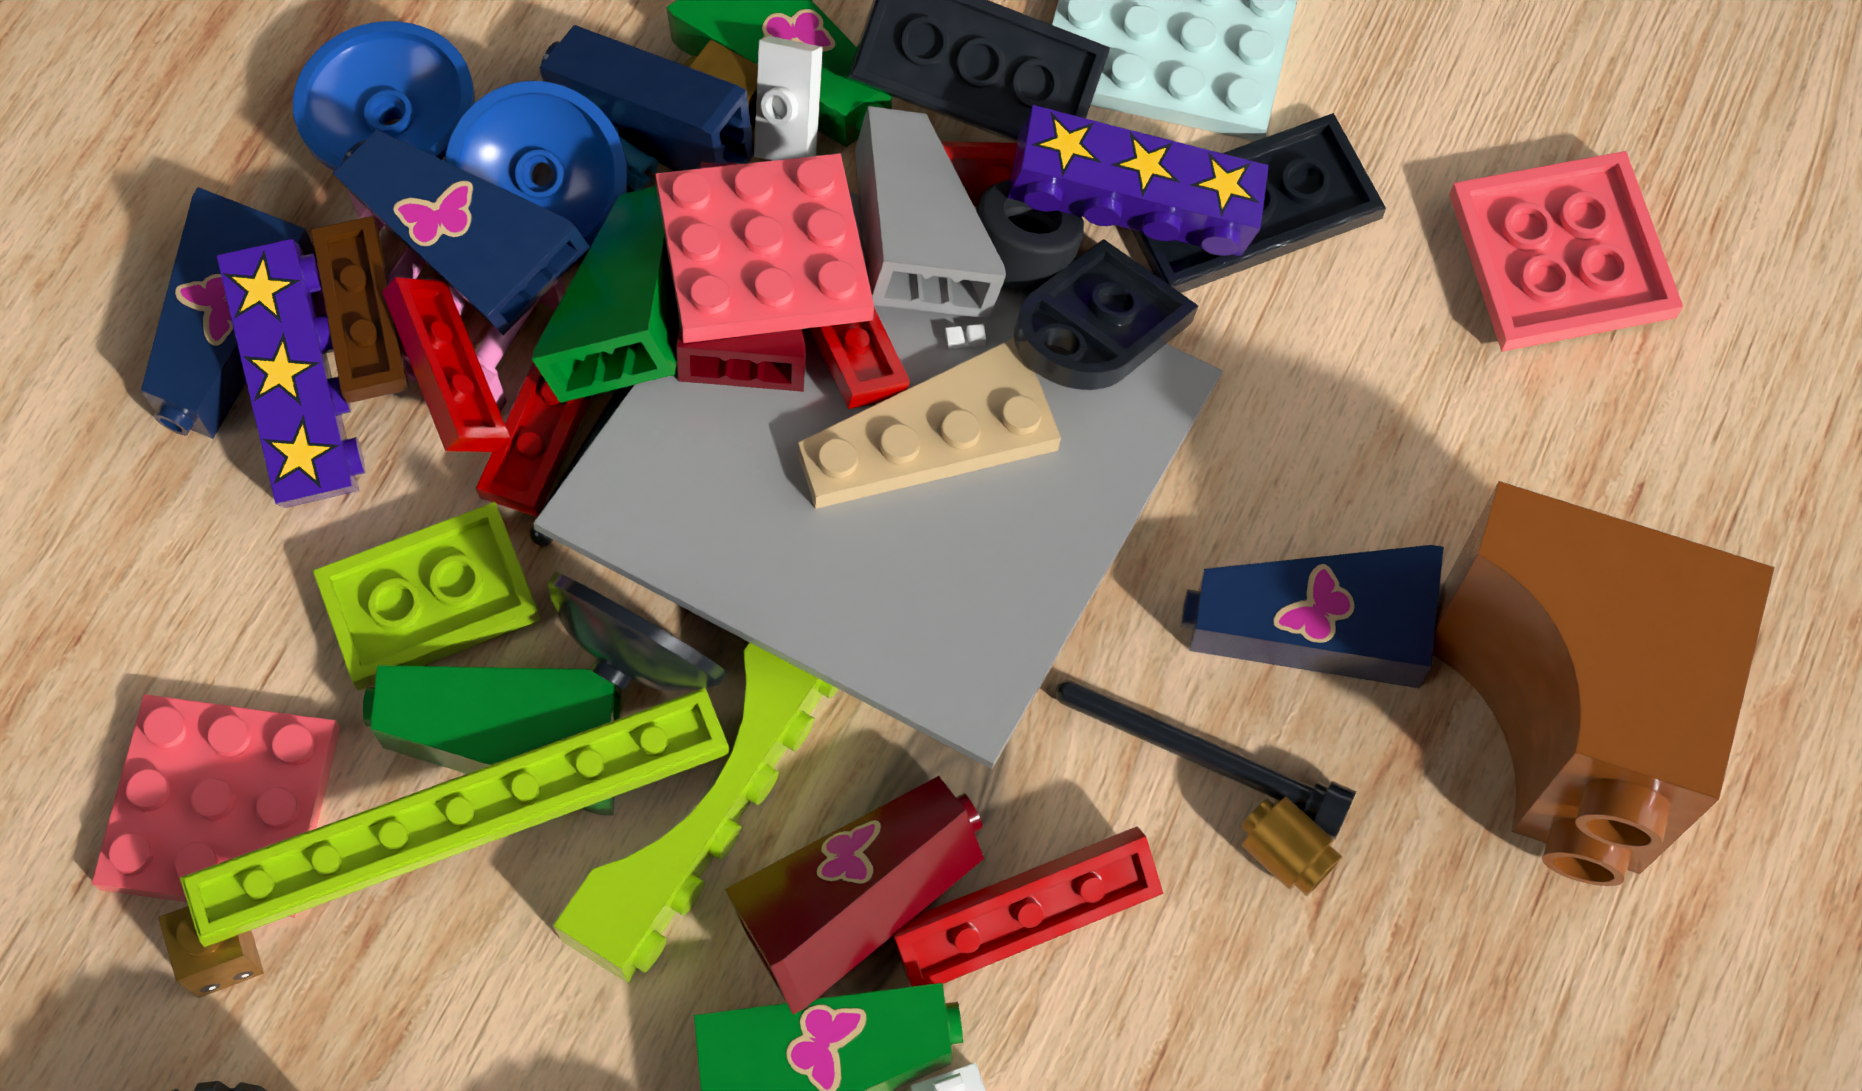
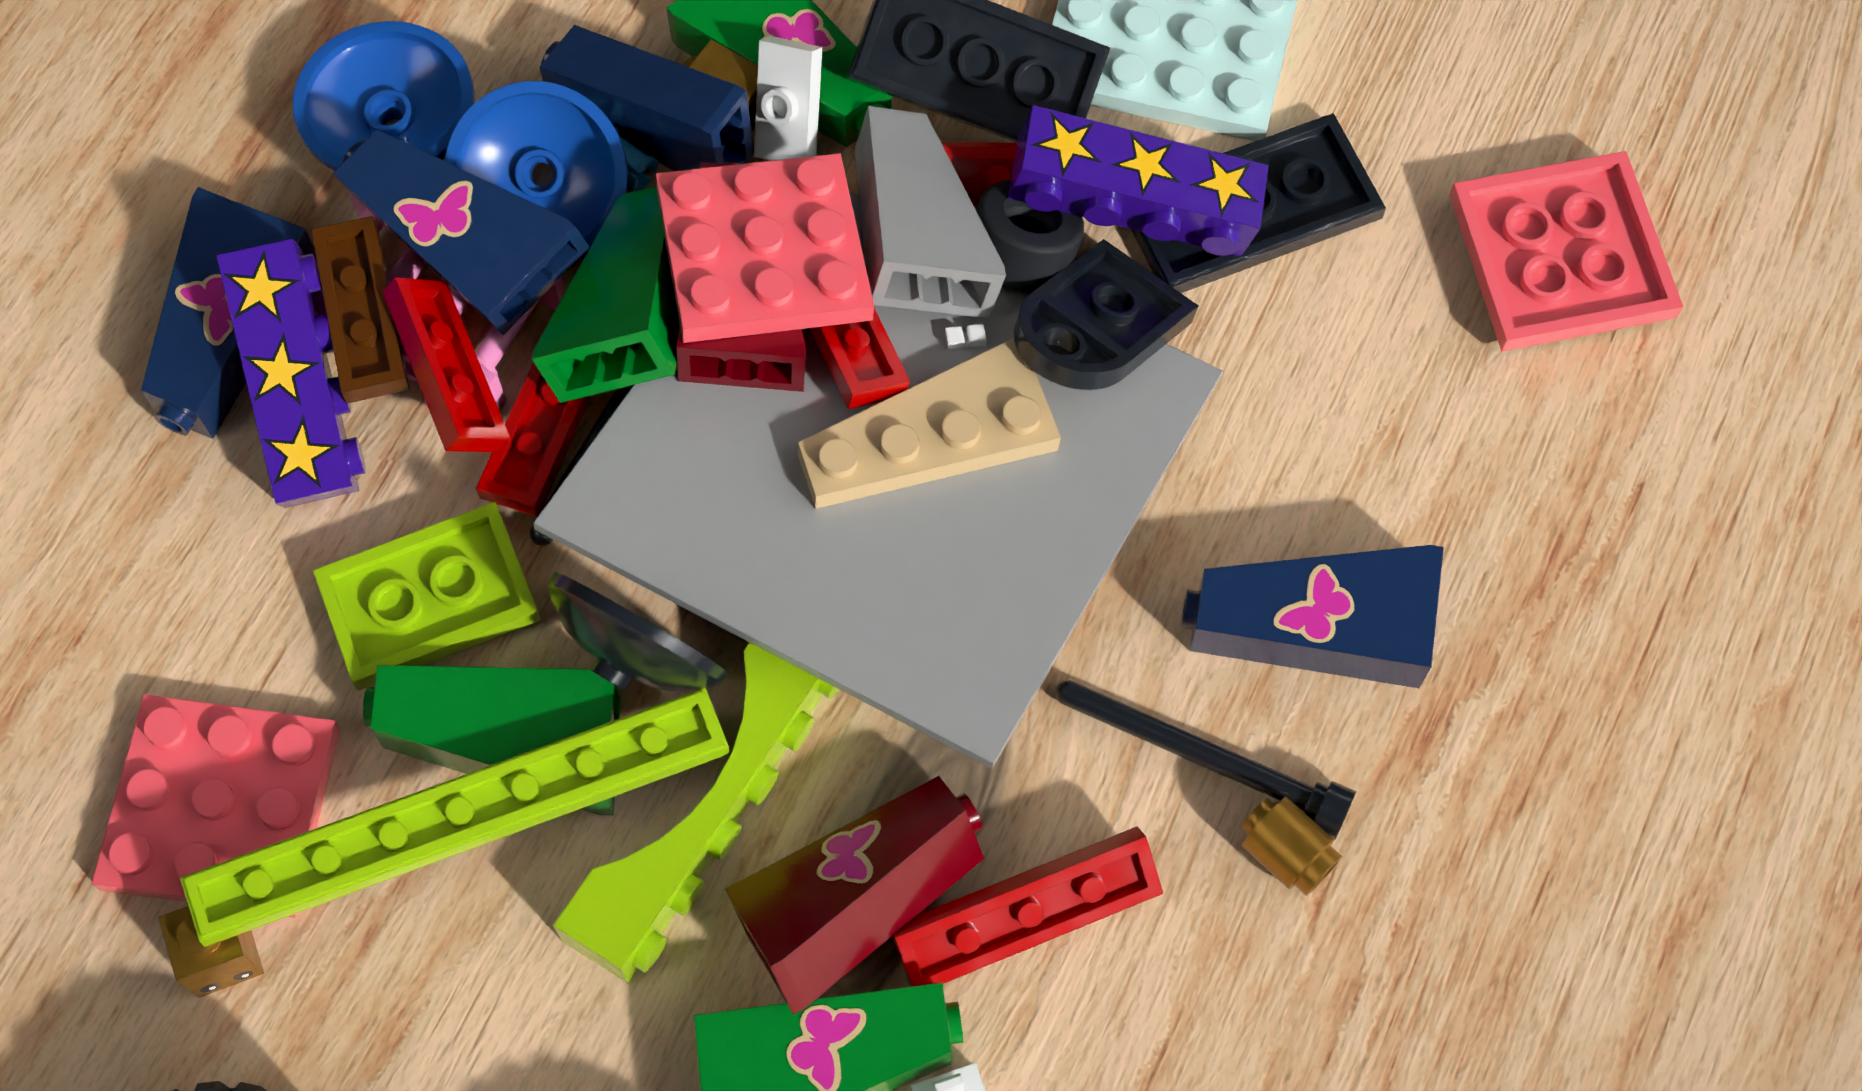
dark orange brick [1433,481,1775,886] -> none

